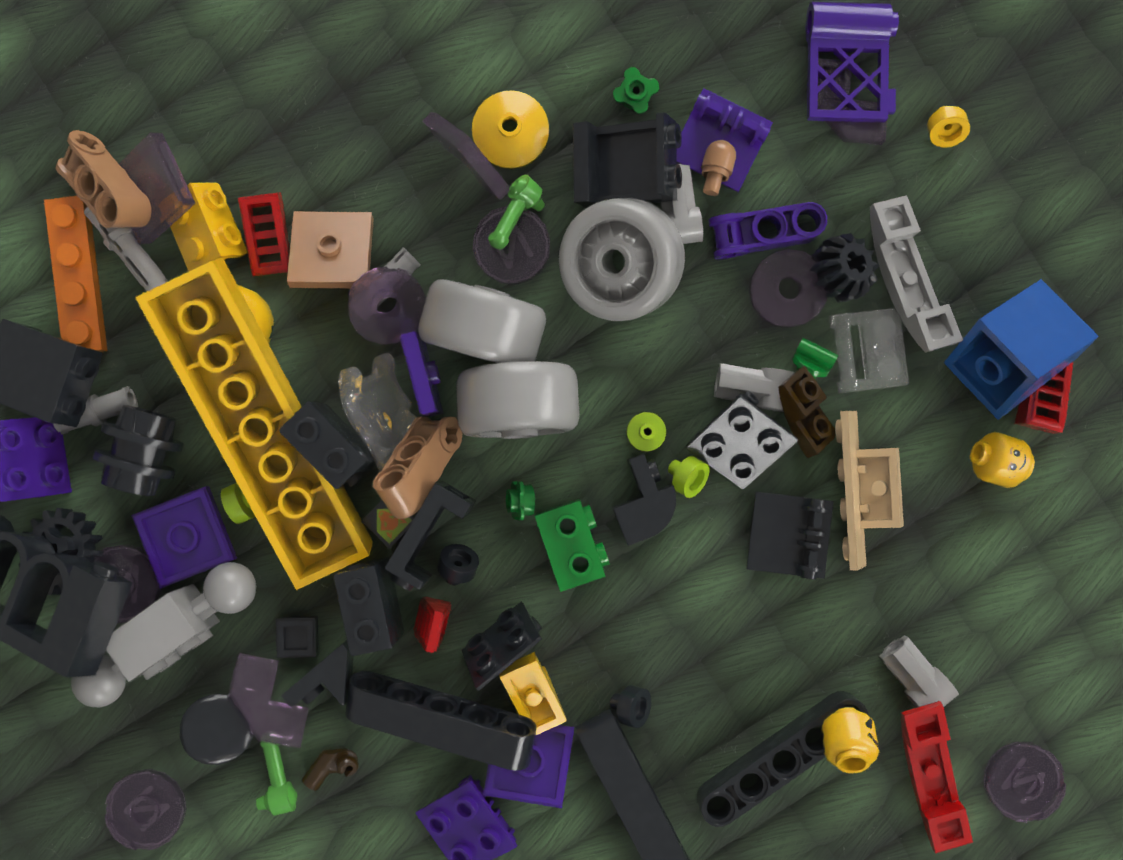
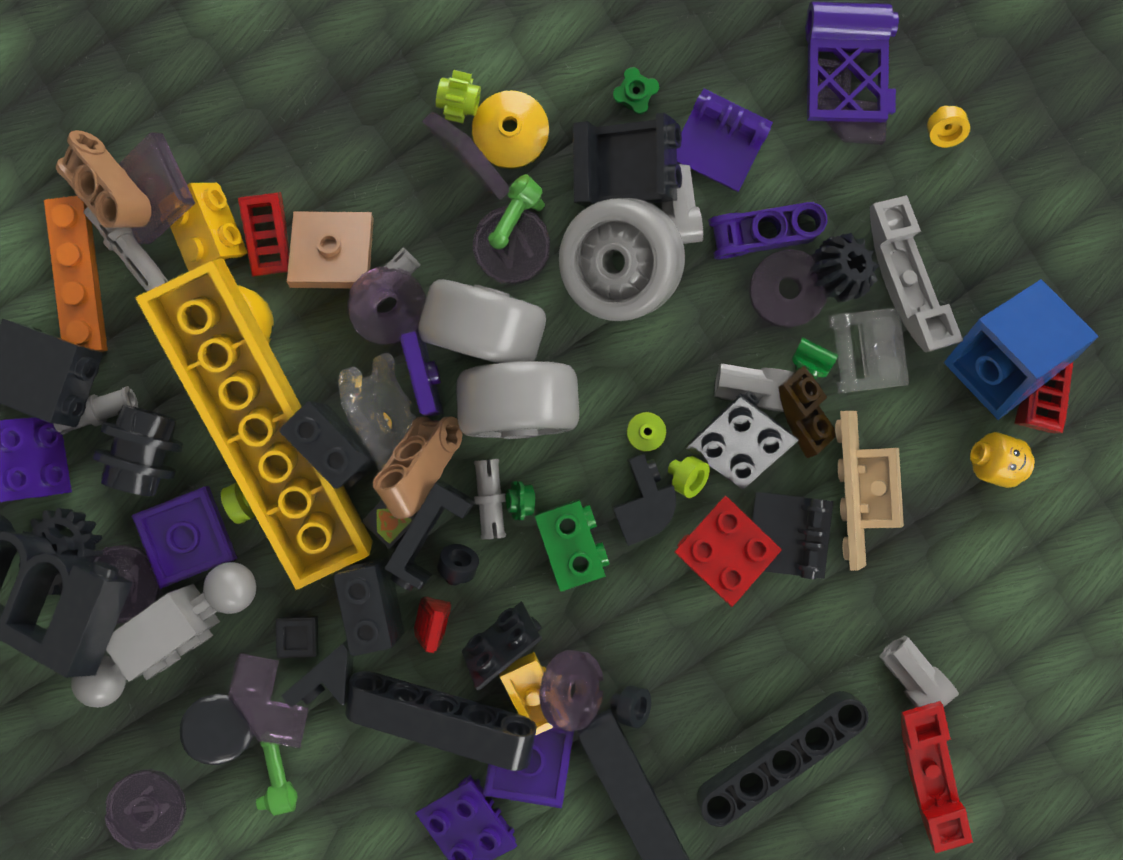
dark brown arm [302,748,359,791] -> none
medium nougat cylinder [701,140,736,196] -> none
yellow head [822,707,879,773] -> none
clear purple tile [984,742,1066,823] -> none
none -> lime gear [436,70,481,123]
none -> light grey pin [474,459,506,539]
none -> clear purple tile [539,650,603,731]
none -> red hinge [674,495,782,607]

